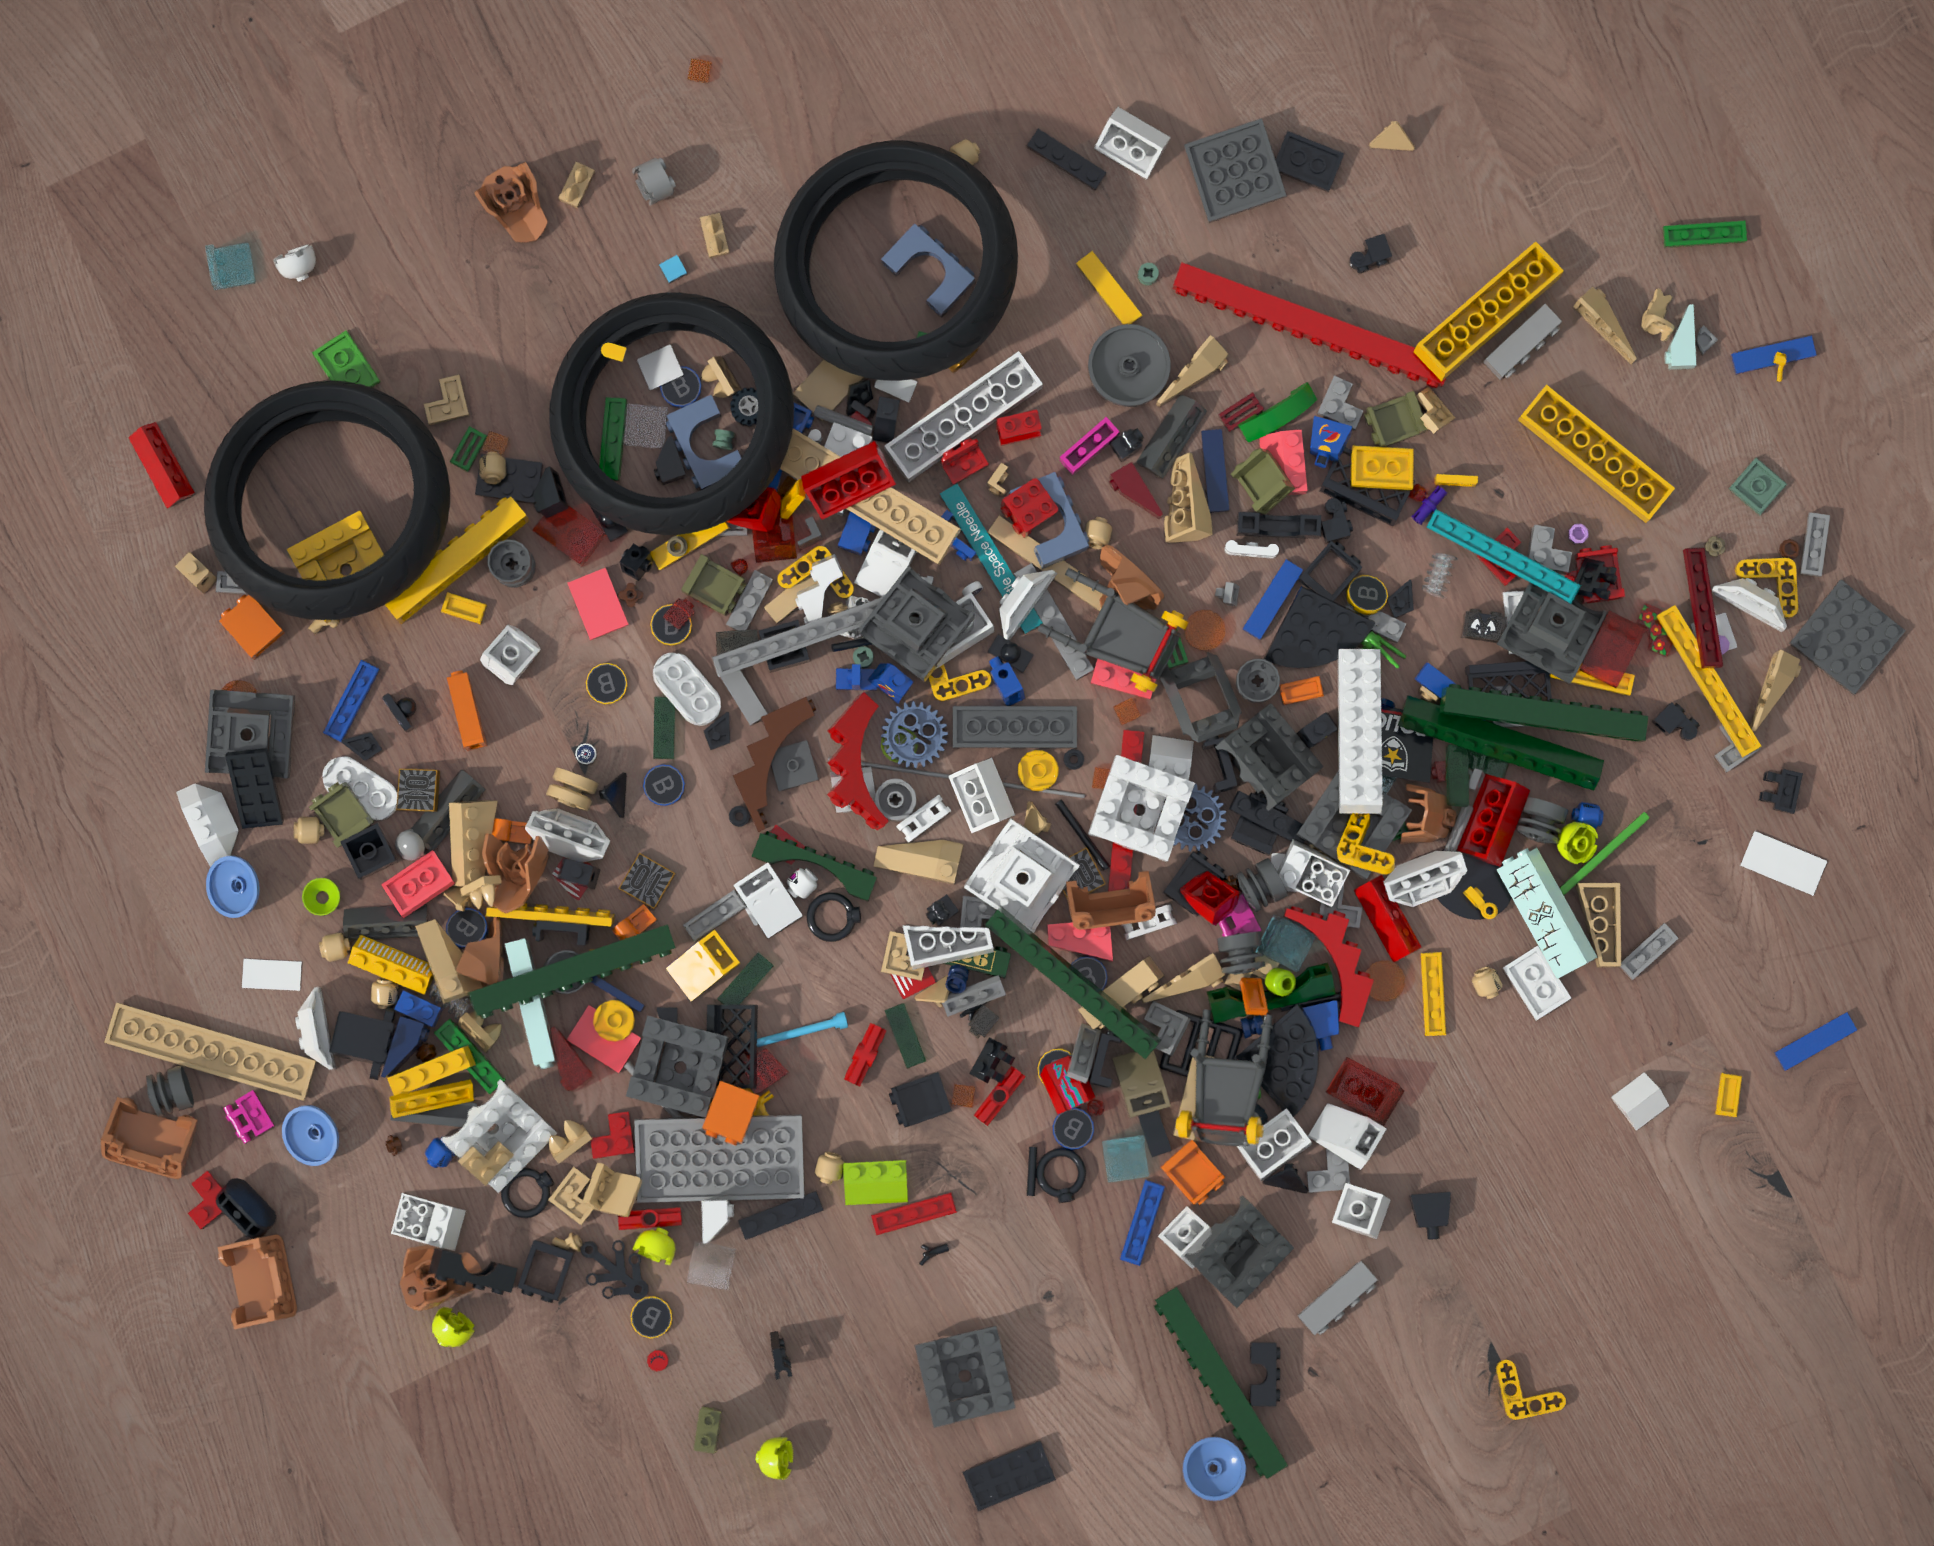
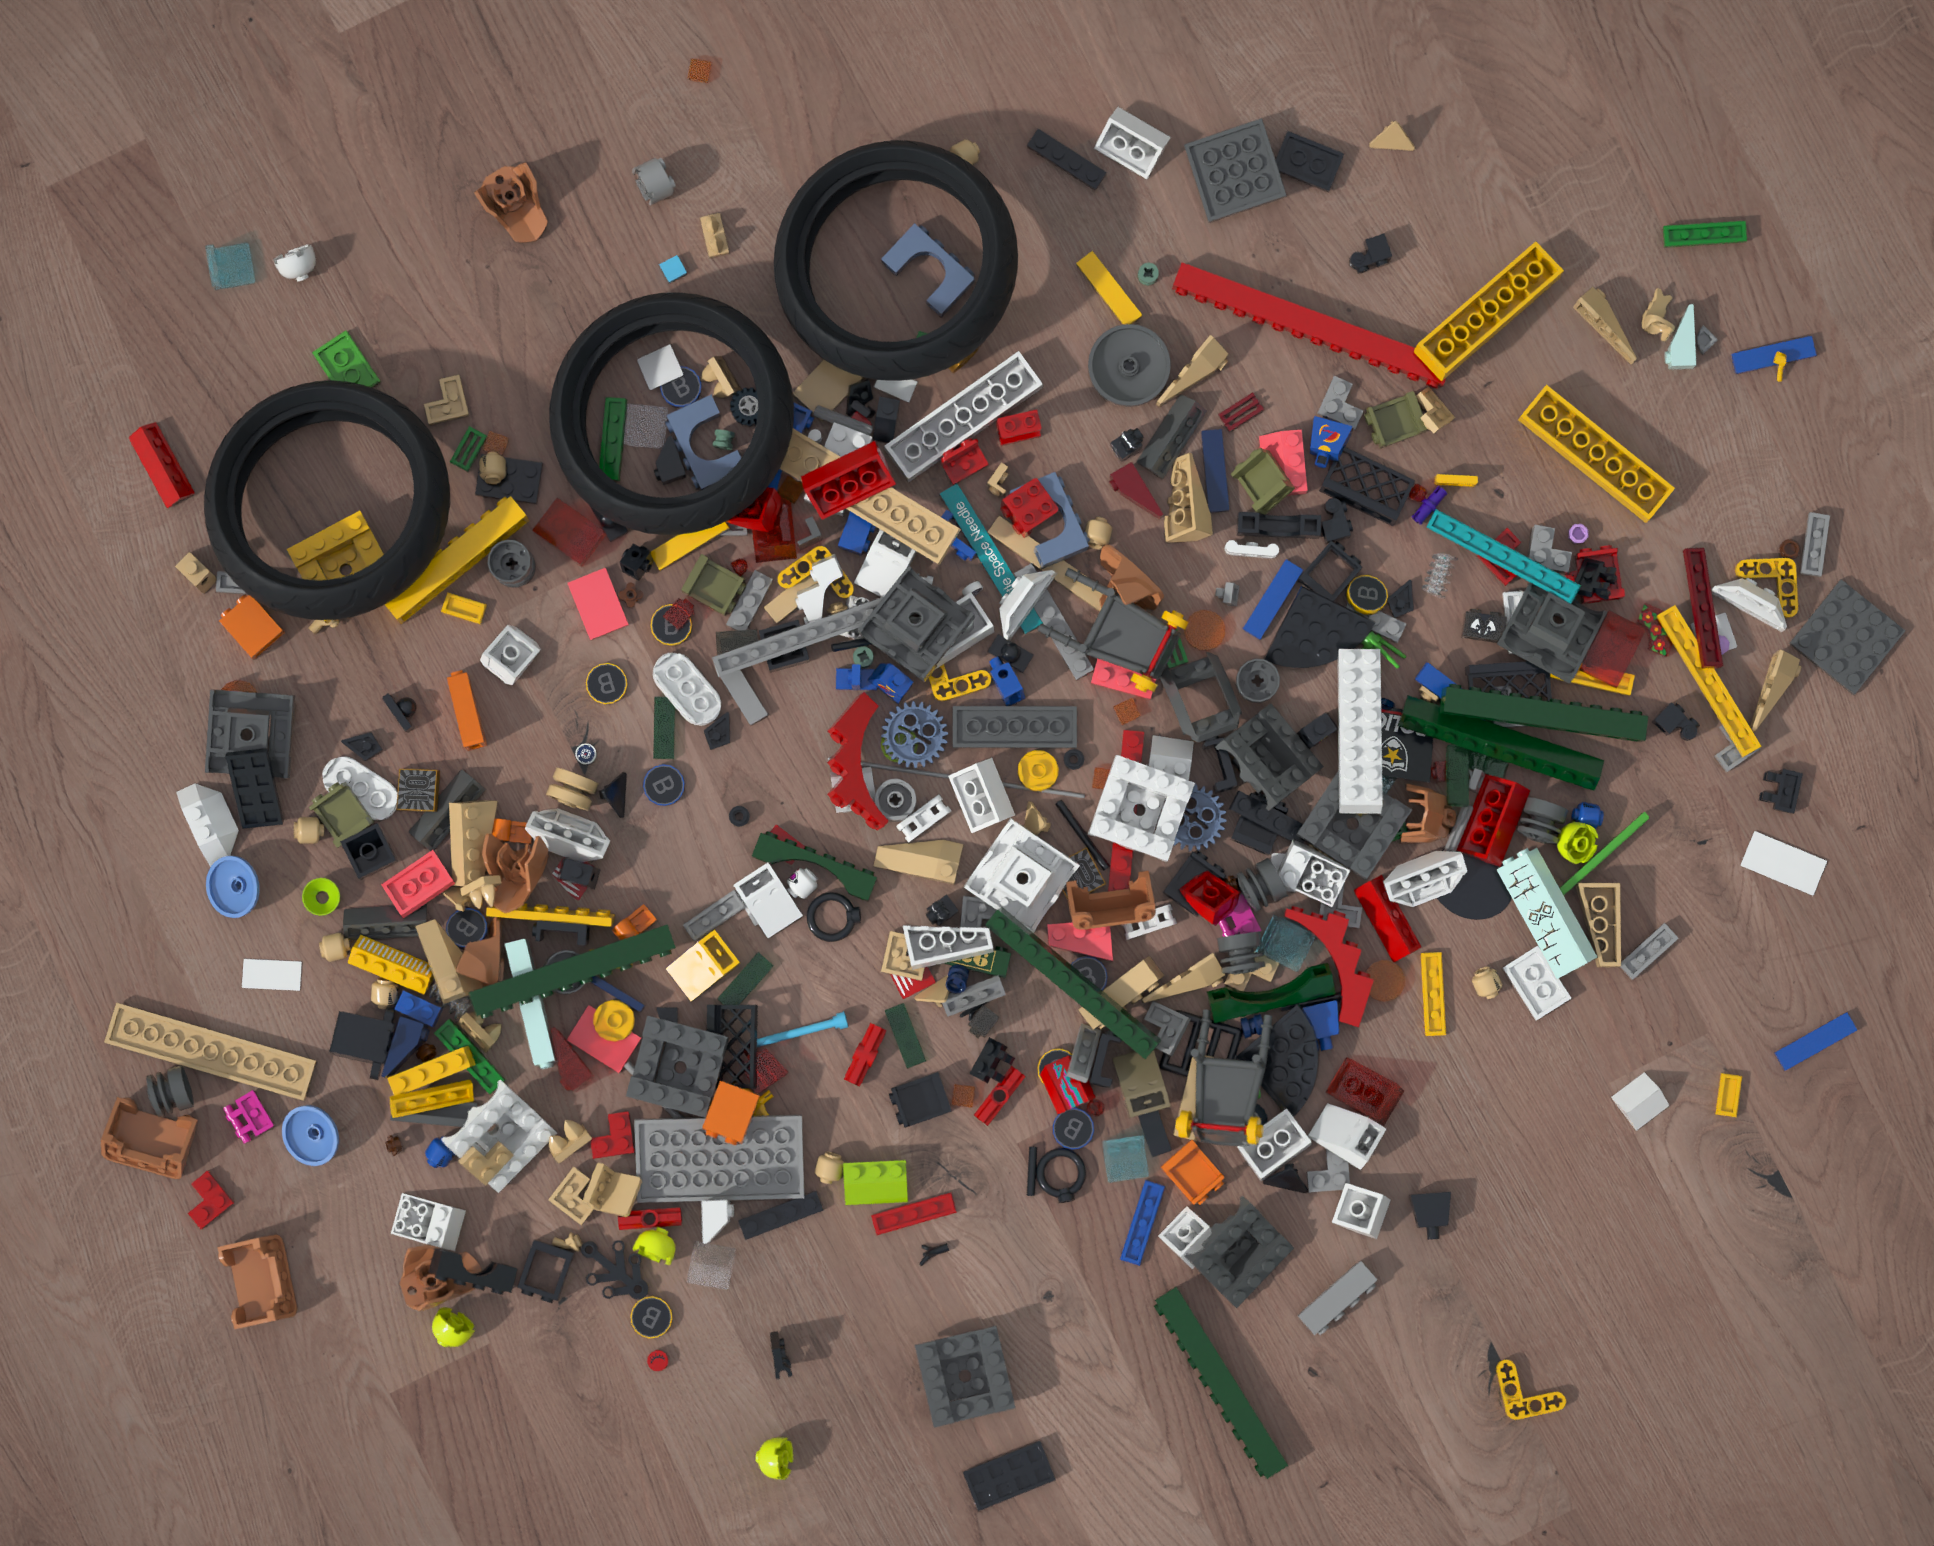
black brick [216,1178,276,1239] -> none
white wedge [295,987,336,1070] -> none
blue tile [323,660,380,743] -> none
light grey hair [395,829,425,861] -> none
black piece [501,1168,554,1218] -> none
black slope [533,466,569,518] -> none
tan tile [559,162,595,208] -> none
yellow piece [601,343,627,362] -> none
tile [618,853,675,909] -> none
dark tan plate [667,536,688,557] -> none
olive panel [694,1407,723,1454] -> none
reddish brown arch [733,697,816,832] -> none
dark grey plate [771,740,819,792] -> none
yellow tile [781,479,806,519] -> none
dark pink brick [1059,417,1120,476] -> none
medium blue dish [1183,1437,1246,1501] -> none
green slope [1238,382,1318,443] -> none
orange tile [1240,977,1268,1015] -> none
black arch [1250,1342,1280,1406] -> none
lime head [1265,967,1296,996] -> none
orange tile [1279,676,1324,706] -> none
yellow beam [1337,813,1395,874] -> none
yellow tile [1351,445,1414,490] -> none
yellow plate [1463,886,1498,919] -> none
light grey brick [1483,304,1562,380] -> none
dark tan plate [1705,536,1726,557] -> none
sand green tile [1729,458,1787,516] -> none

